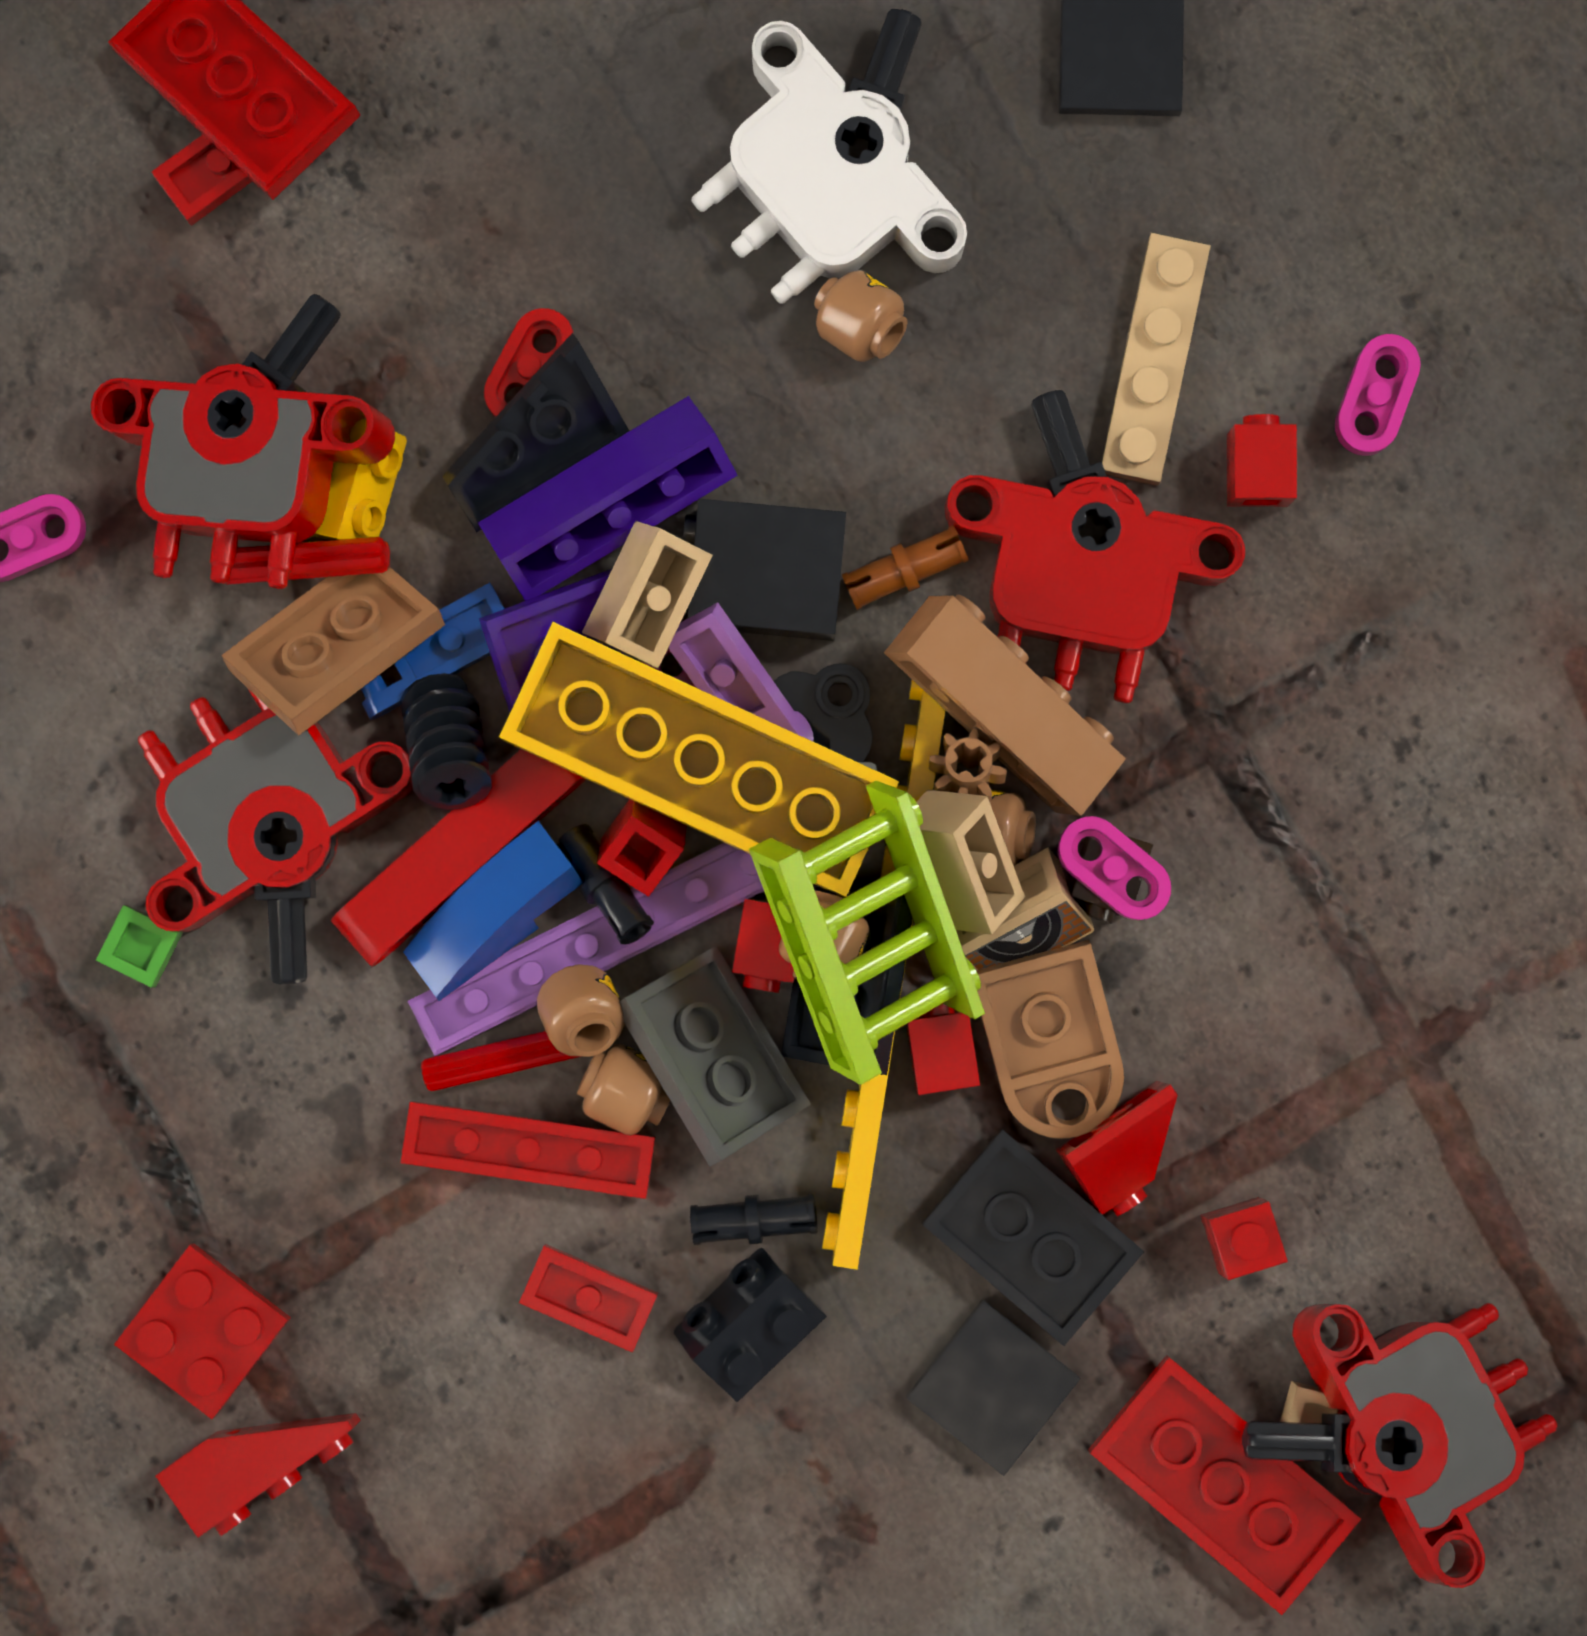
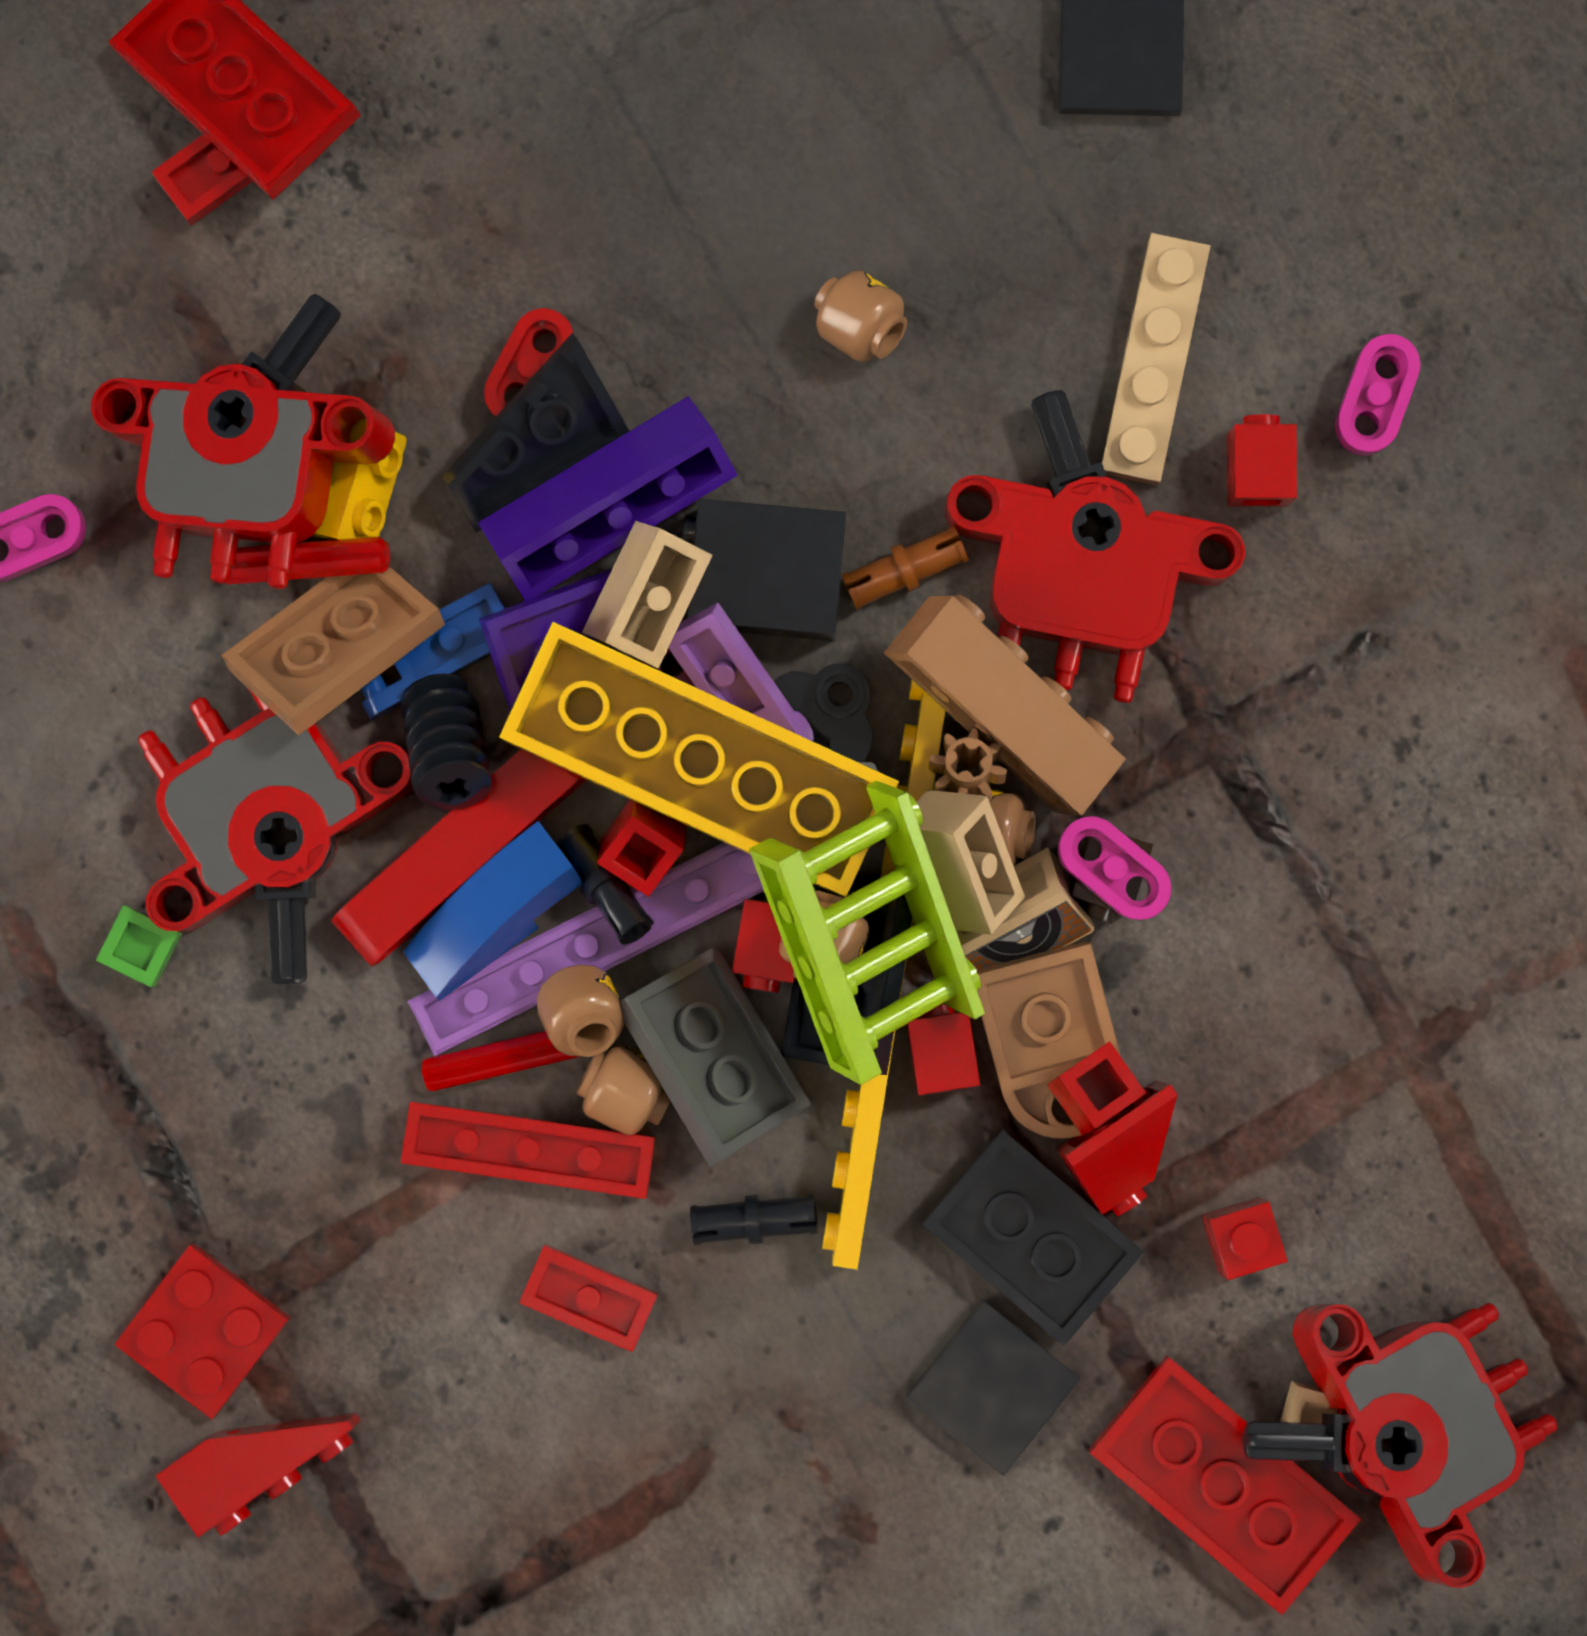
black bracket [674,1248,827,1402] -> none
white piece [691,9,967,304] -> none
none -> red brick [1047,1041,1146,1136]

